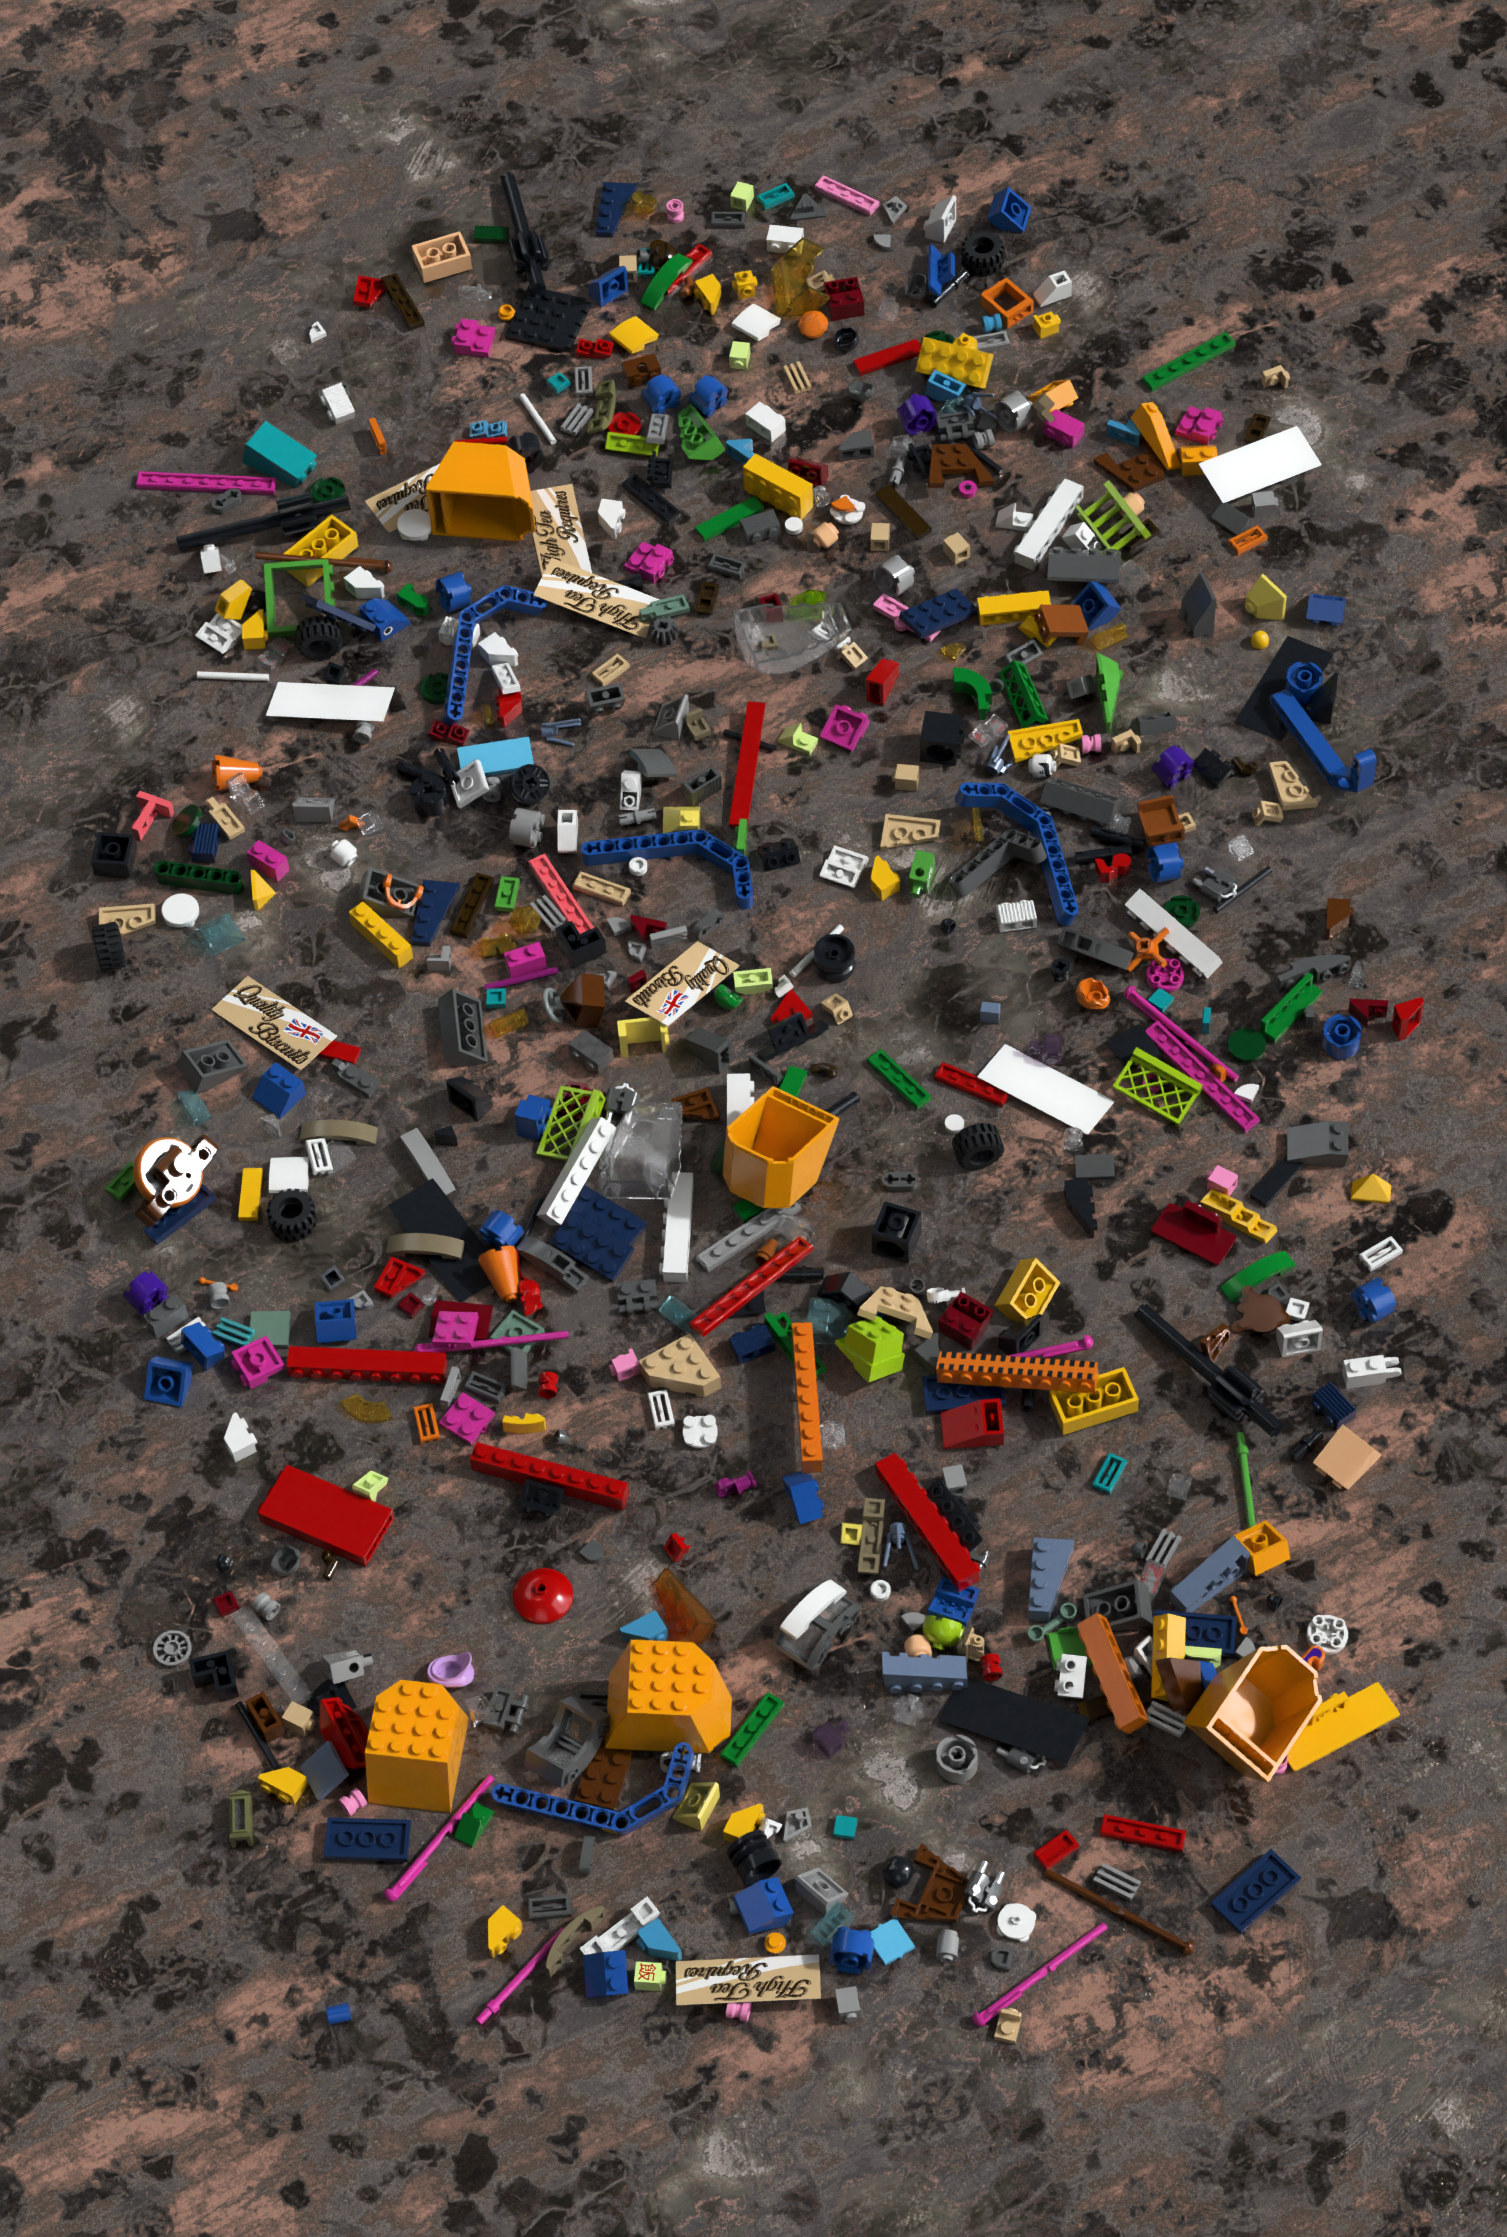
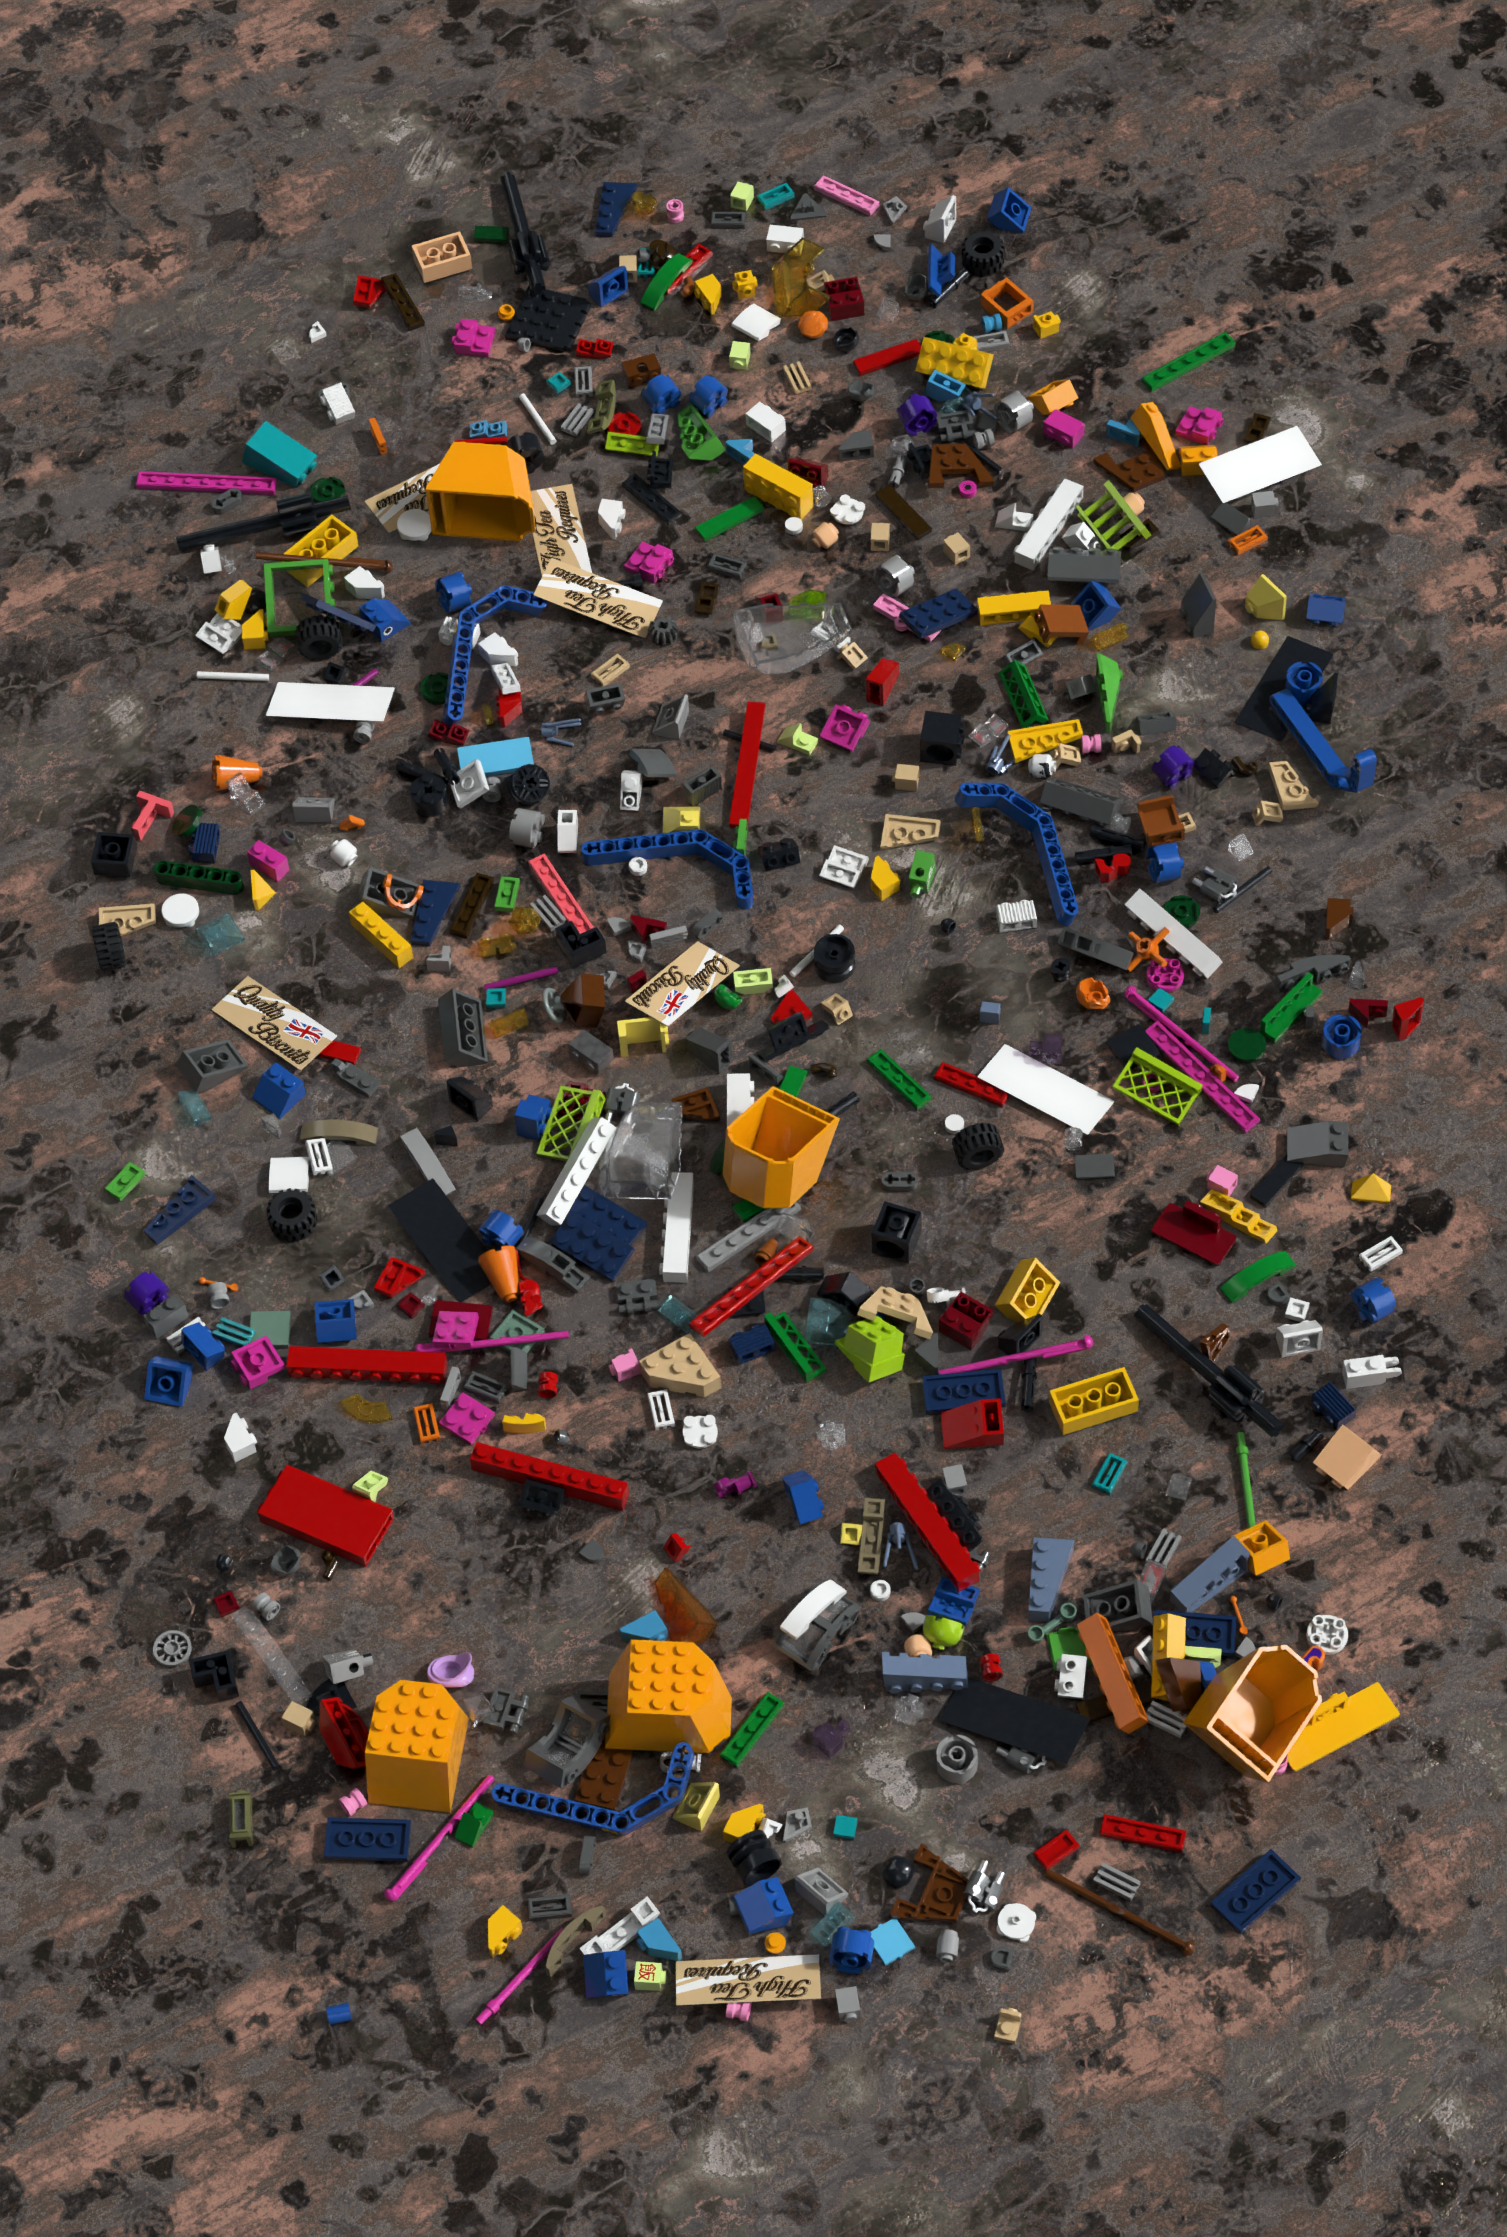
piece [133,1134,219,1228] -> none
tan hinge [207,797,245,840] -> none
yellow tile [238,1168,263,1221] -> none
reddish brown brick [245,1691,285,1743] -> none
yellow slope [258,1767,308,1805] -> none
sand blue tile [300,1741,349,1800] -> none
clear slope [357,811,384,836] -> none
dark tan slope [386,1233,465,1260] -> none
green leg [397,583,430,616] -> none
dark pink brick [504,942,547,978] -> none
red dish [512,1568,573,1624] -> none
tan tile [572,871,631,906] -> none
yellow slope [608,316,659,354] -> none
light grey pin [619,808,657,826] -> none
sand green hinge [639,594,690,621] -> none
dark tan bracket [685,708,711,741] -> none
dark grey brick [740,509,781,544] -> none
orange brick [792,1322,823,1473] -> none
orange tile [831,496,855,513] -> none
orange brick [936,1351,1099,1393] -> none
dark grey beam [949,829,1047,898] -> none
green arch [953,667,992,720] -> none
tan hinge [962,1628,984,1663] -> none
dark pink bar [972,1922,1108,2027] -> none
dark grey hinge [989,679,1004,694] -> none
dark tan bracket [1032,393,1056,423] -> none
white slope [1033,270,1072,307] -> none
black slope [1064,1179,1098,1238] -> none
reddish brown tile [1232,1286,1290,1334] -> none
tan bracket [1261,365,1290,389] -> none
none -> light grey hinge [516,338,531,352]

